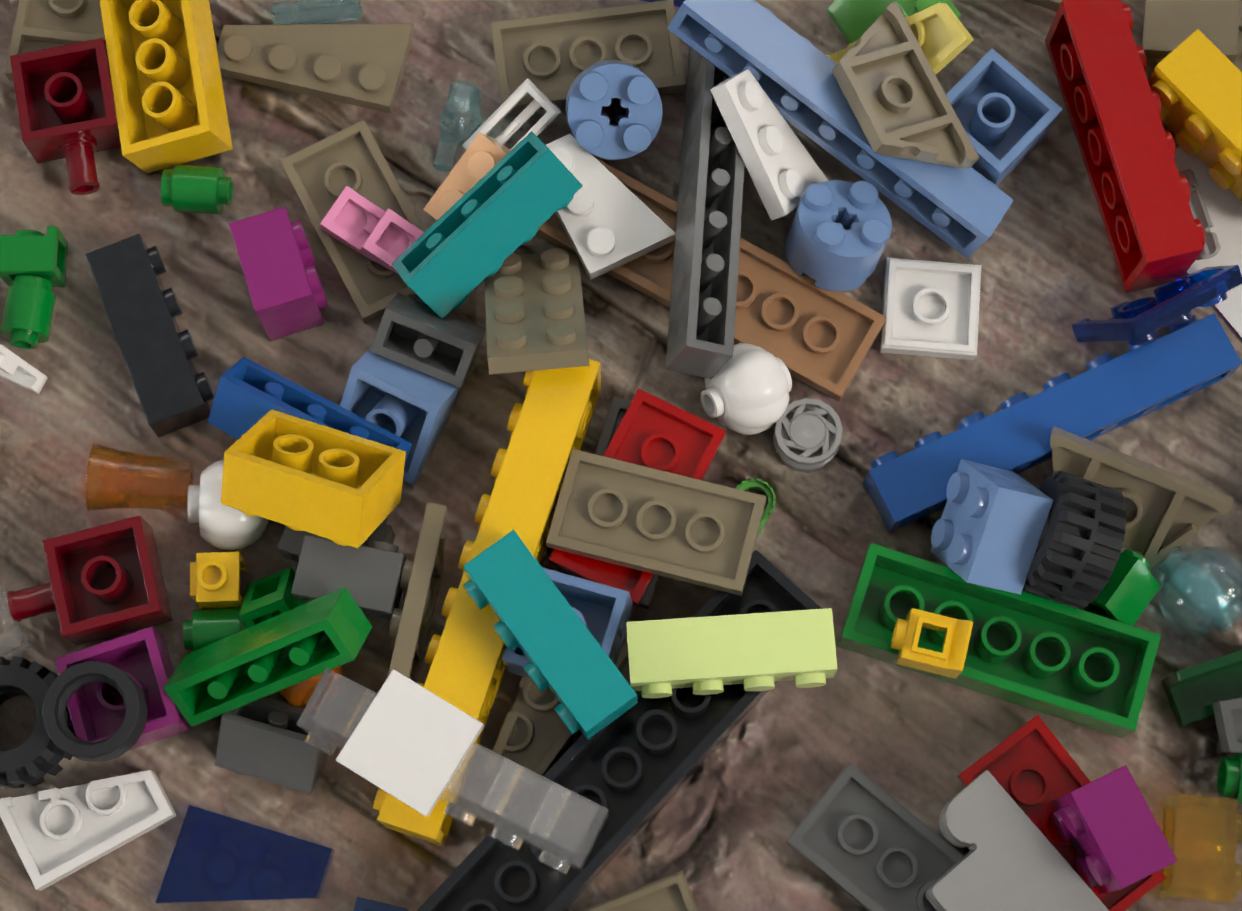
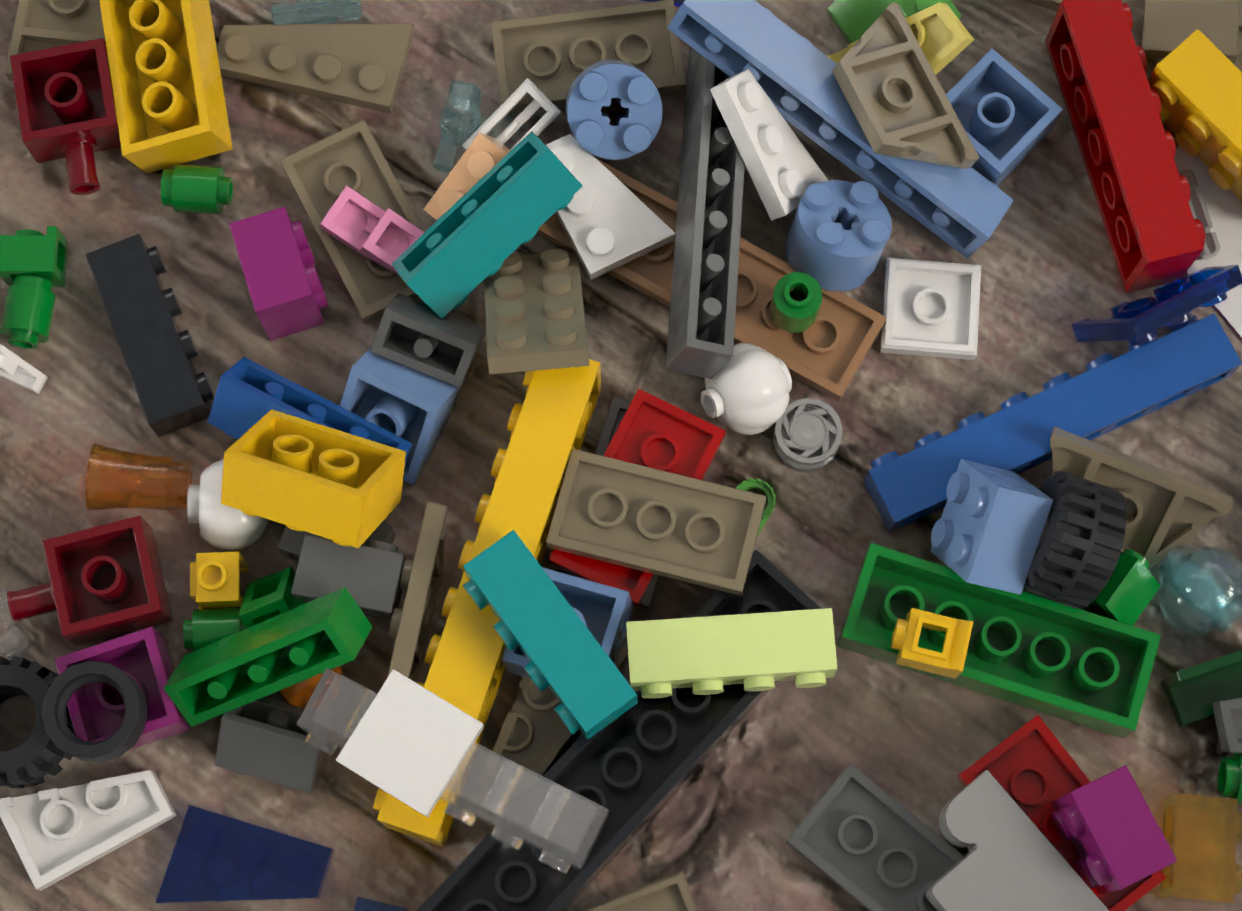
none -> green brick [770,272,822,333]

